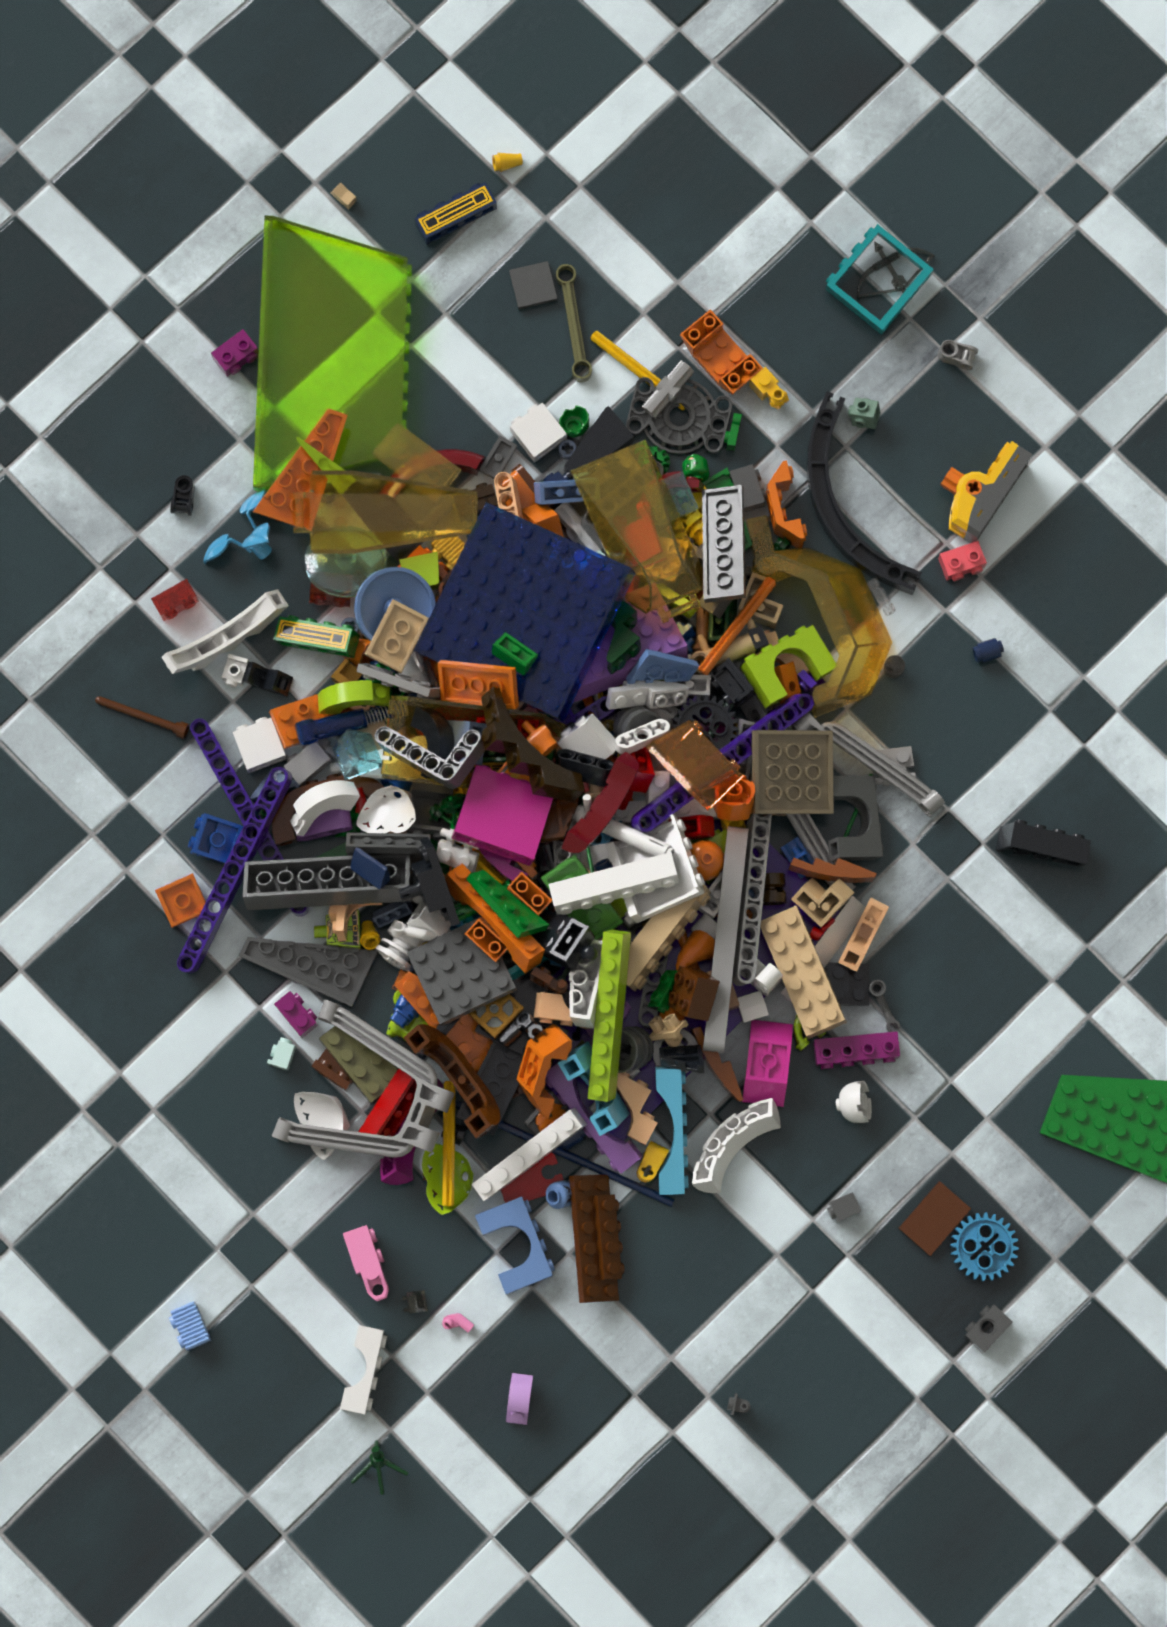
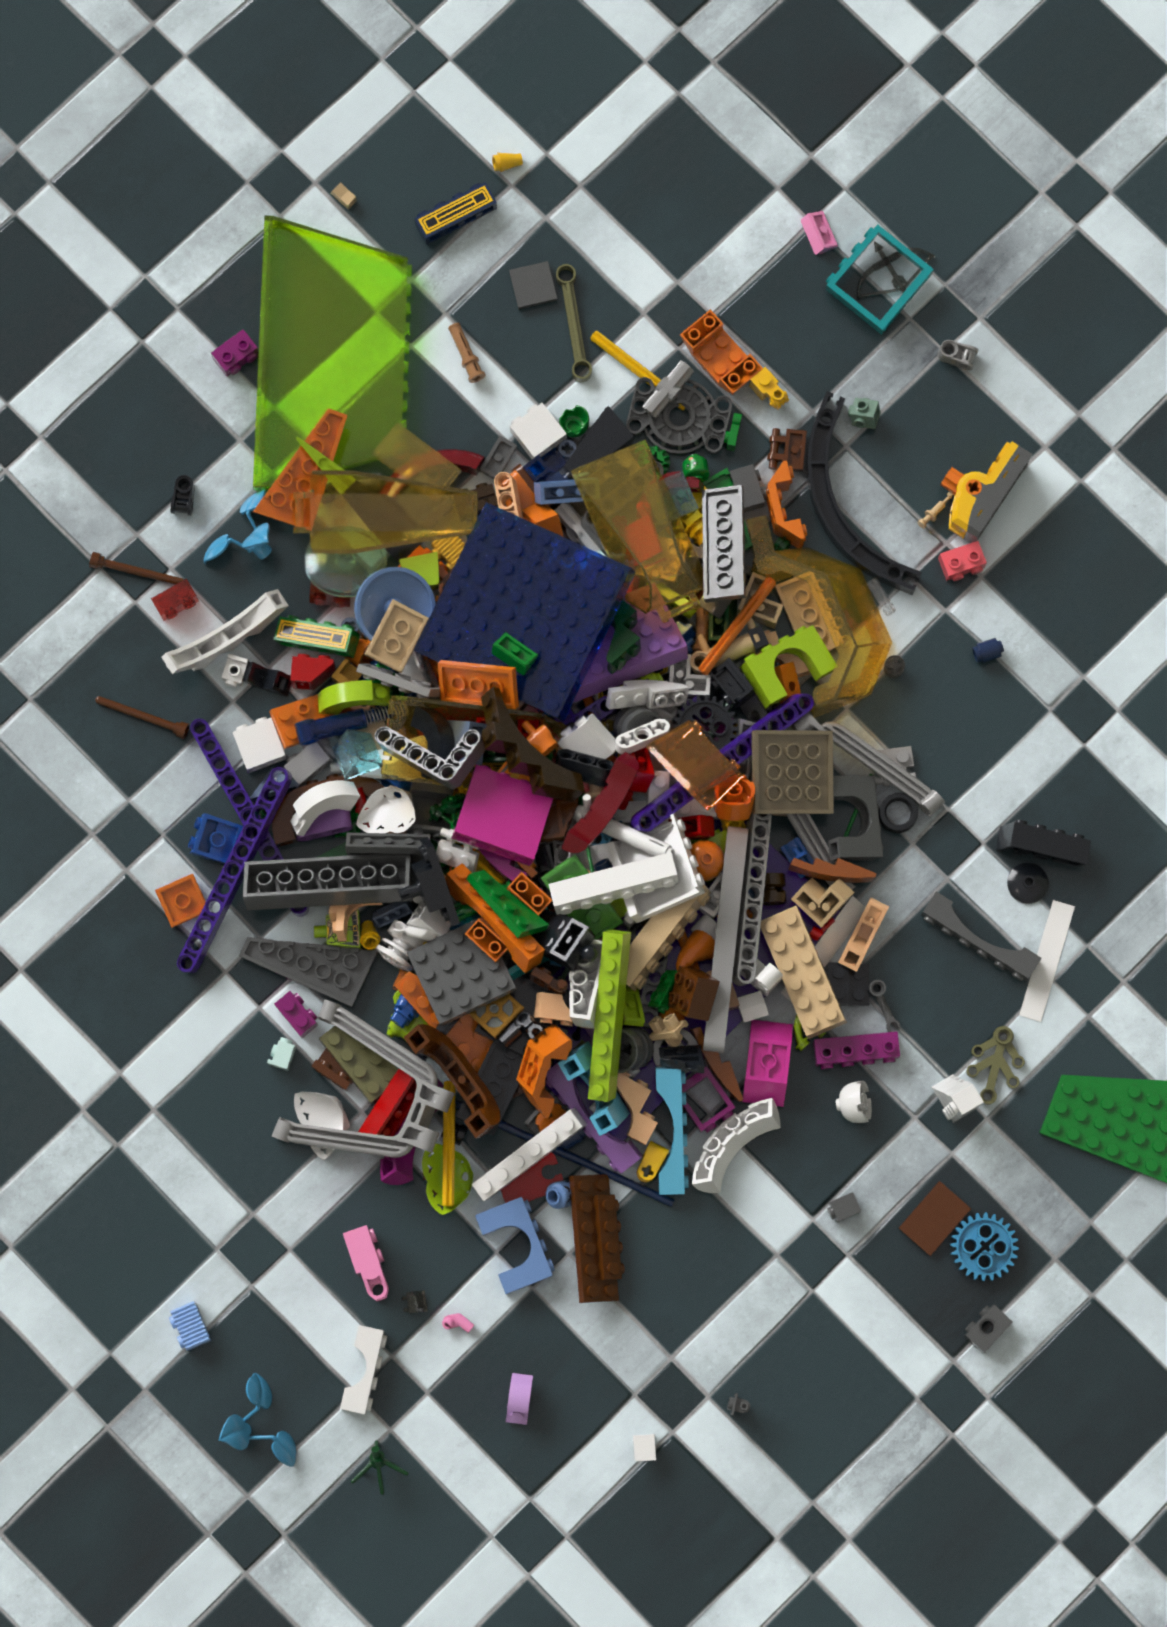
dark blue slope [350,847,390,889] -> none
medium blue wing [626,649,699,684] -> none
dark purple bracket [797,669,827,697] -> none
none -> reddish brown piece [89,552,186,587]
none -> dark azure plant [219,1373,296,1467]
none -> red slope [290,654,336,690]
none -> medium nougat pin [448,323,486,383]
none -> clear blue slope [523,447,566,482]
none -> lime hinge [623,986,645,1027]
none -> white panel [633,1434,656,1461]
none -> magenta window [682,1066,735,1133]
none -> reddish brown plate [767,428,807,472]
none -> tan plate [774,571,844,651]
none -> bright pink slope [801,211,838,255]
none -> black tyre [878,793,918,833]
none -> tan piece [917,492,954,529]
none -> dark grey arch [921,891,1042,982]
none -> white wedge [932,1074,984,1123]
none -> olive plant [966,1026,1025,1105]
none -> black dish [1007,863,1049,904]
none -> white sticker [1019,900,1075,1022]

